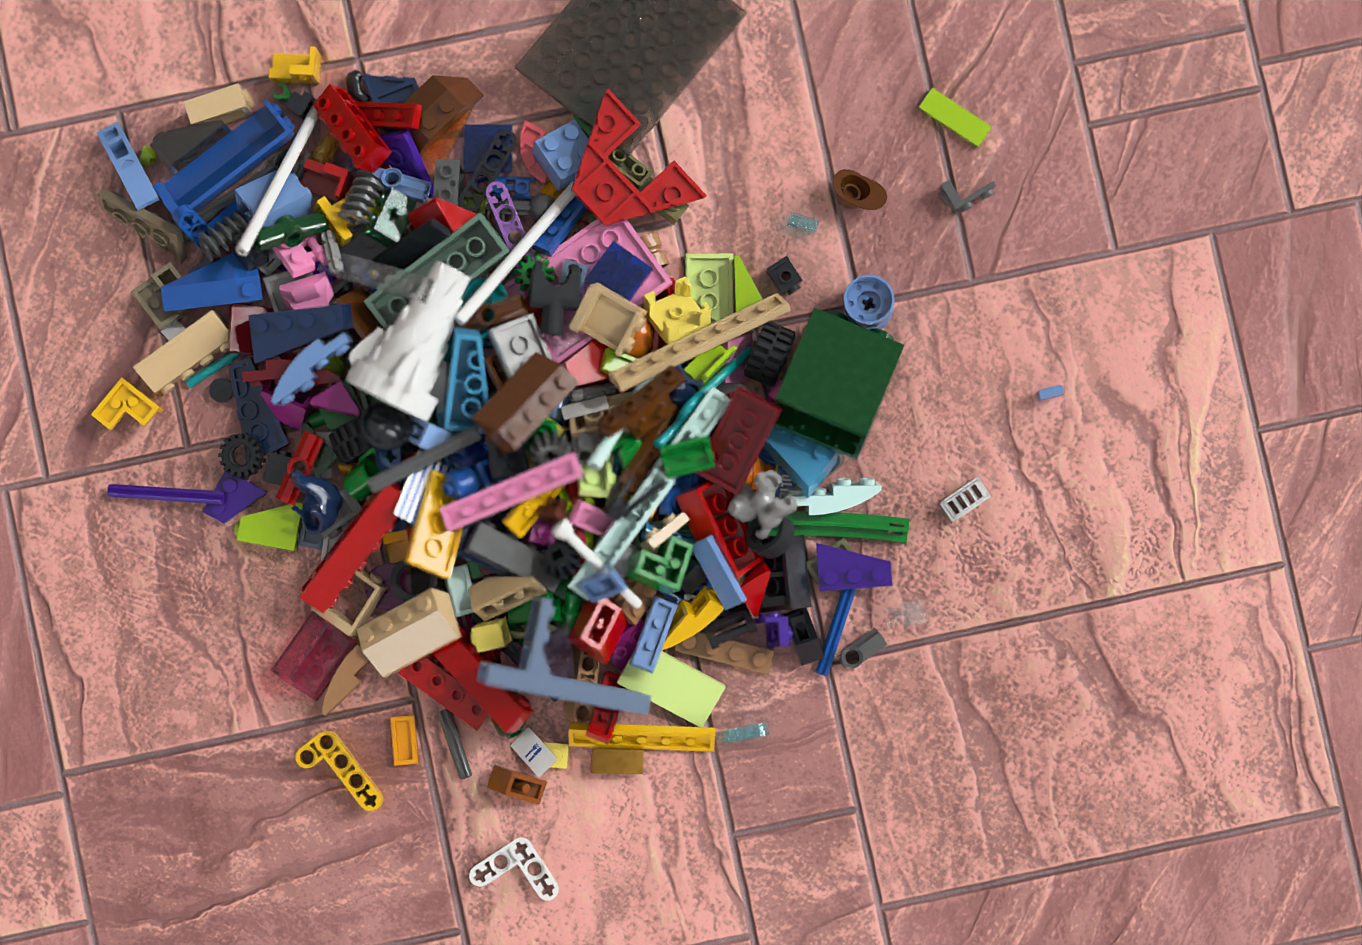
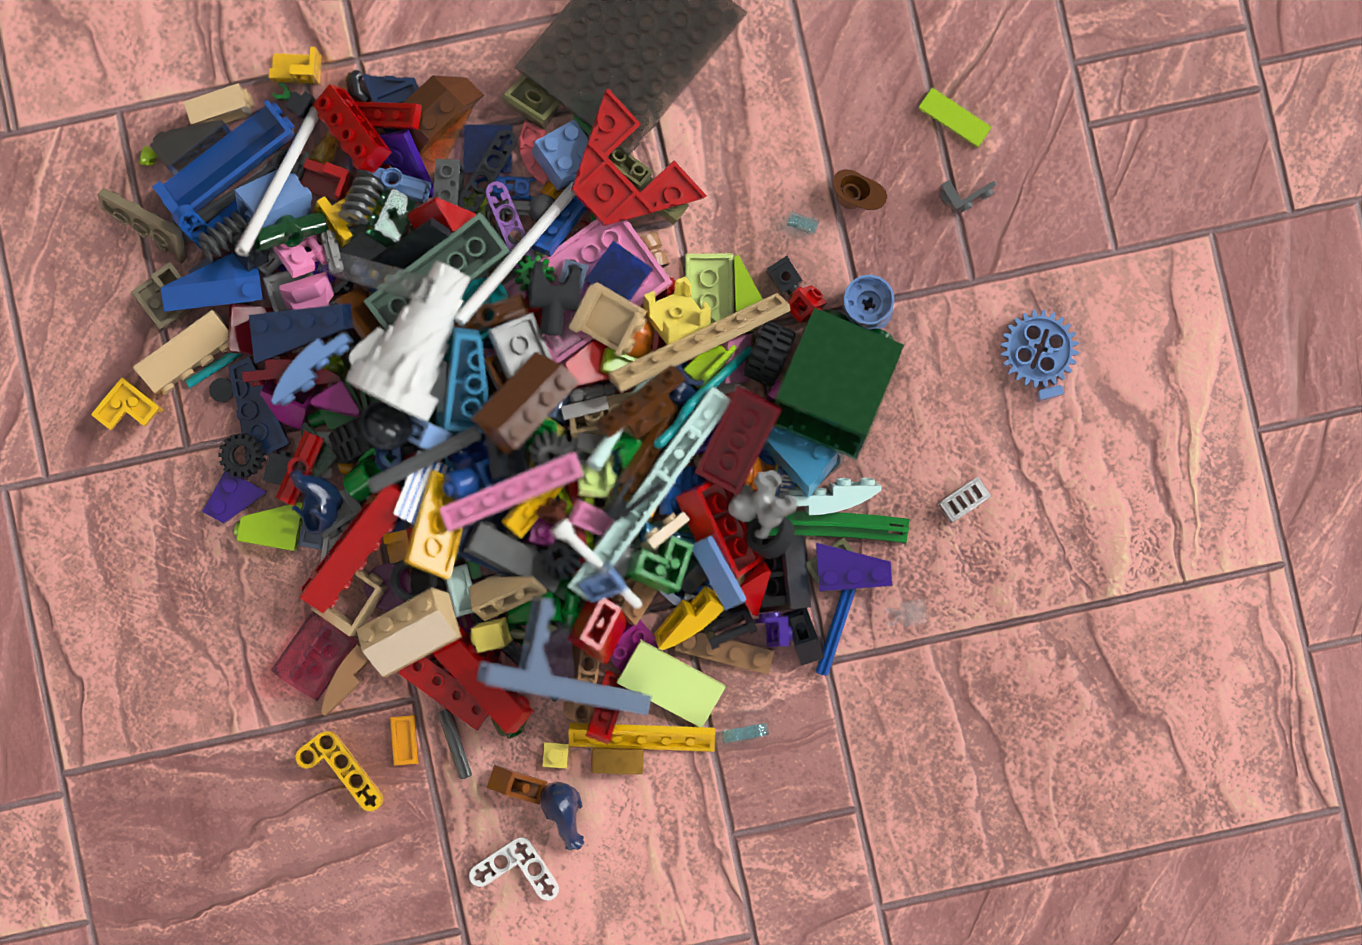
medium blue slope [96,122,159,210] -> none
dark purple axle [107,484,225,505] -> none
white sticker [160,320,186,341] -> none
white sticker [511,727,557,778] -> none
medium blue tile [629,596,678,674] -> none
green hinge [660,435,715,479] -> none
dark grey piece [840,628,887,669] -> none
none -> olive slope [502,73,564,130]
none -> dark blue piece [540,782,585,850]
none -> red brick [788,285,827,323]
none -> medium blue gear [1000,310,1079,388]

